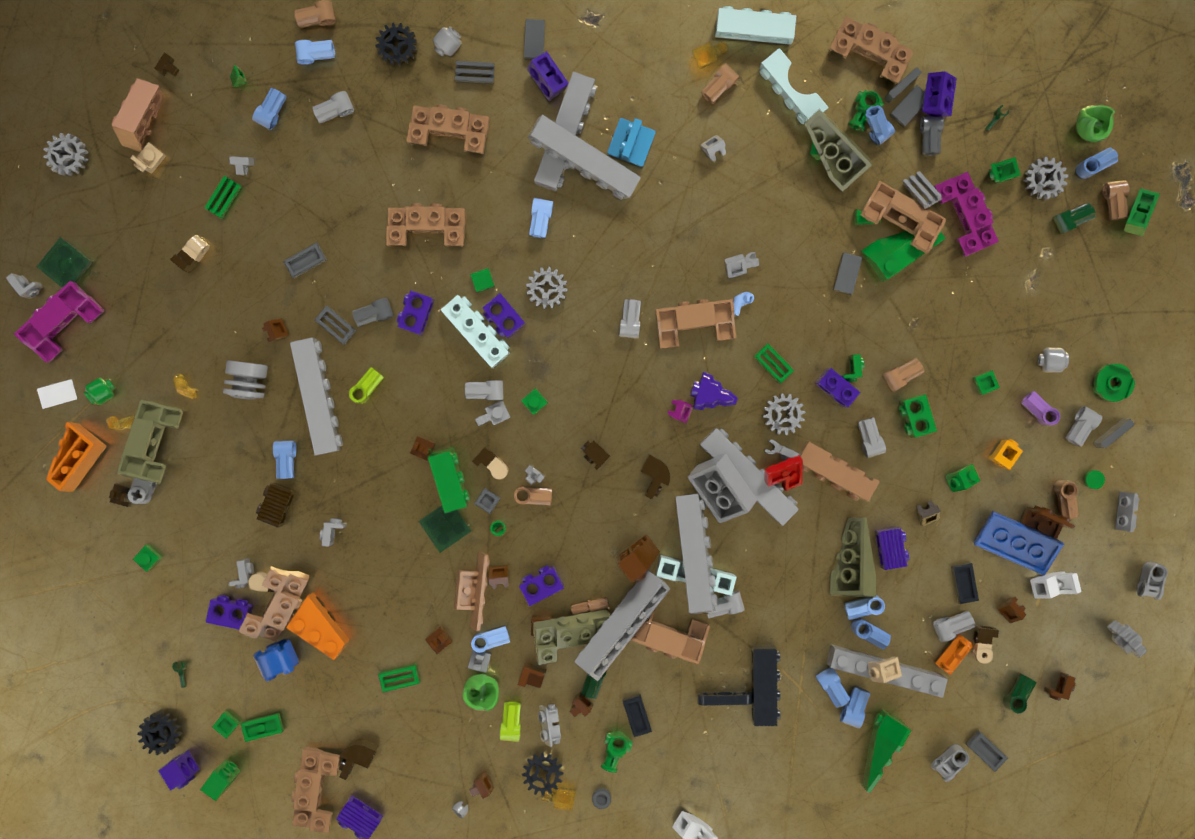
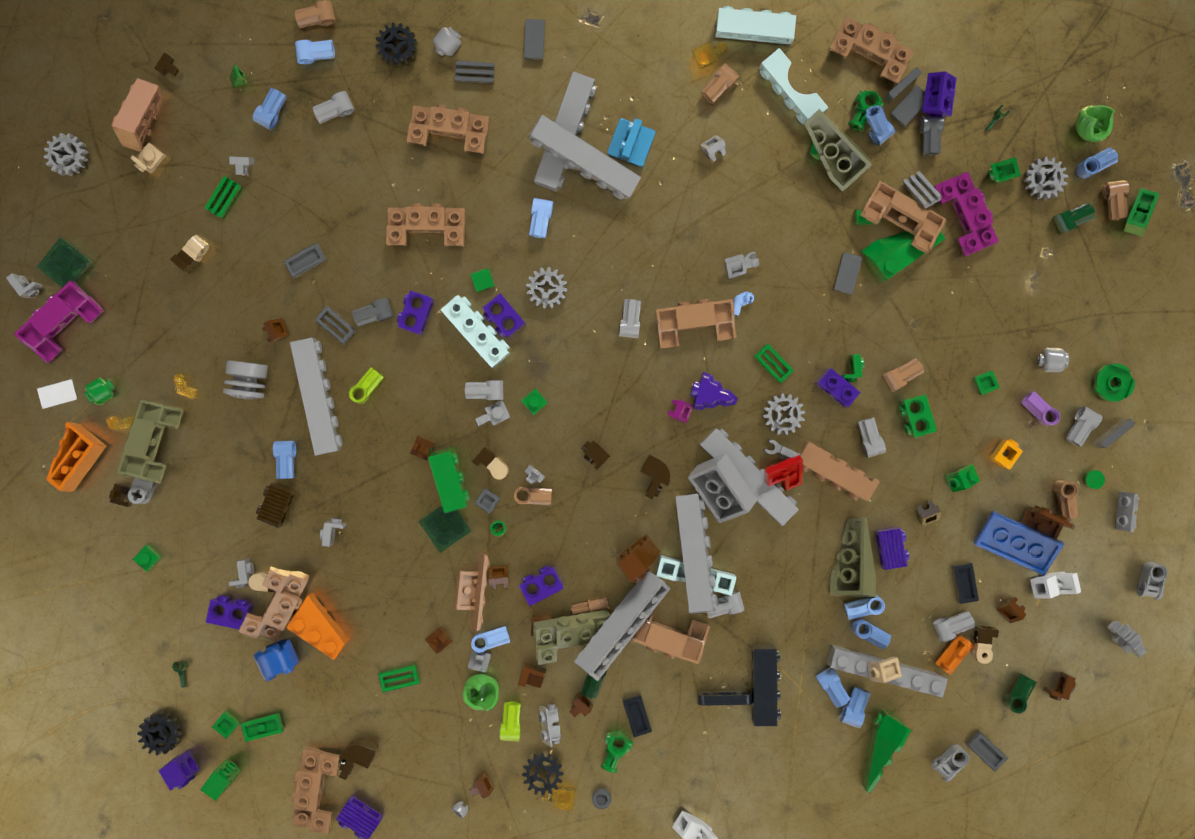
dark purple brick [527,51,569,101] -> none

